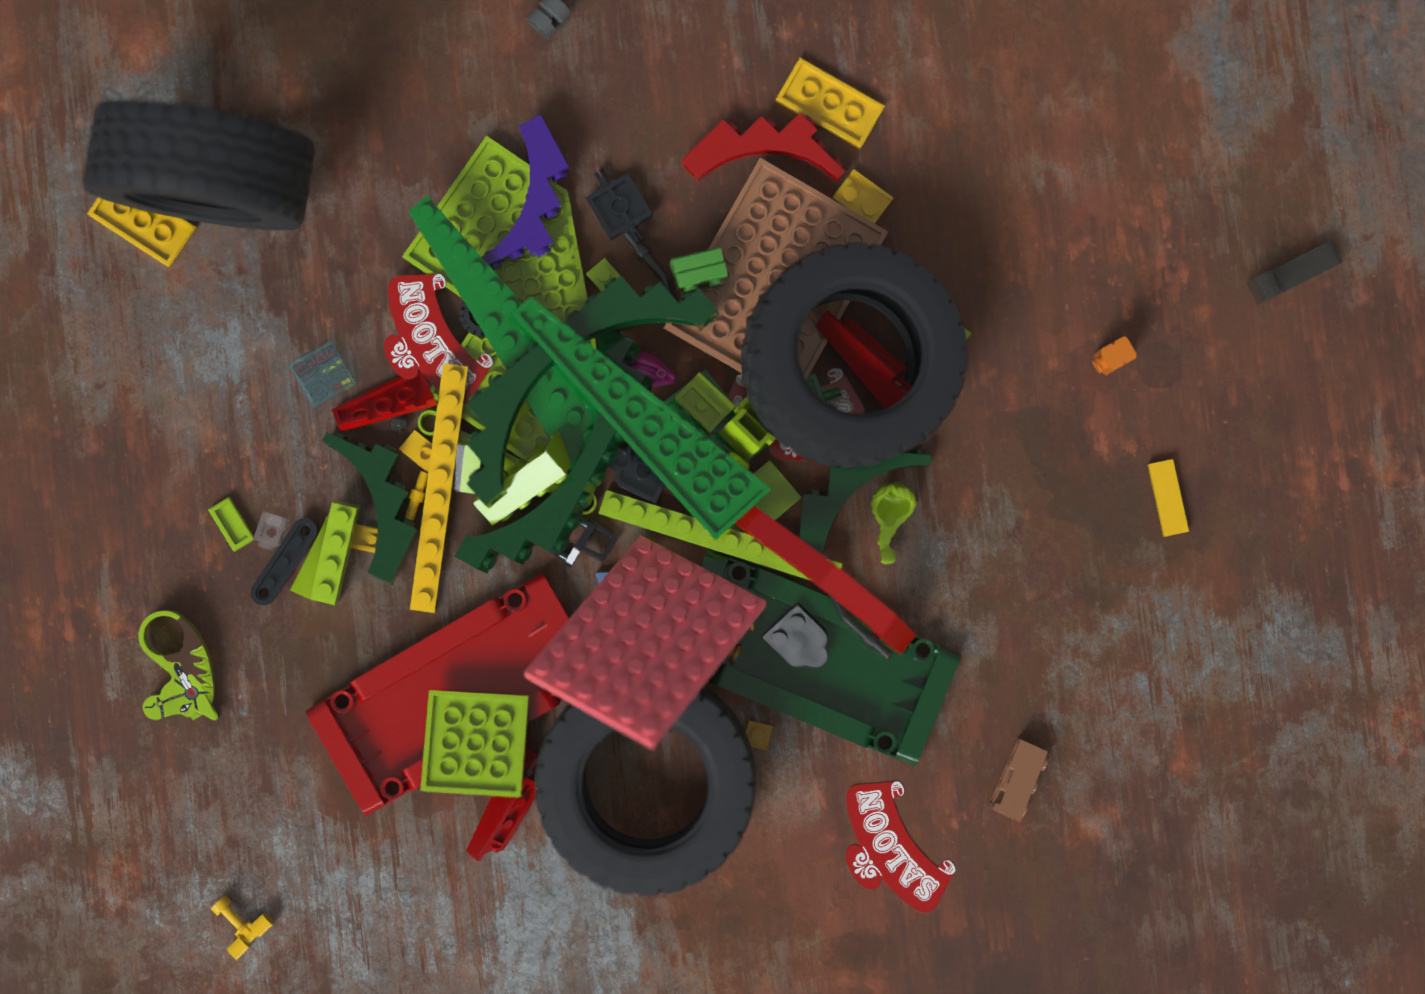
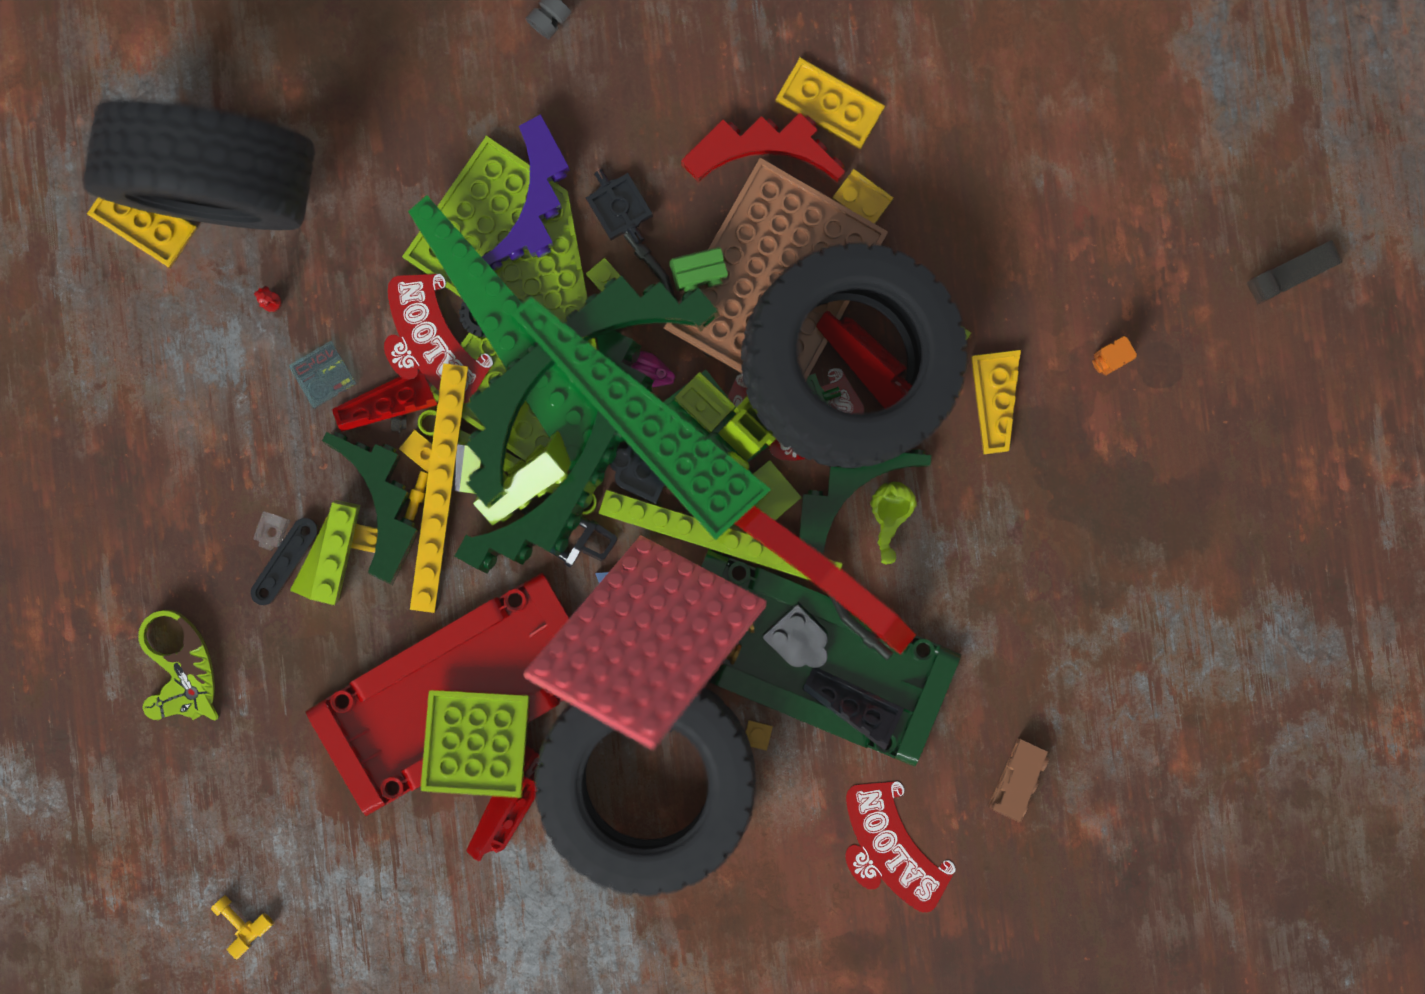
lime tile [208,497,256,552] -> none
yellow tile [1148,459,1189,537] -> none
none -> red piece [254,286,282,312]
none -> black wing [803,667,904,750]
none -> yellow wing [971,350,1021,455]

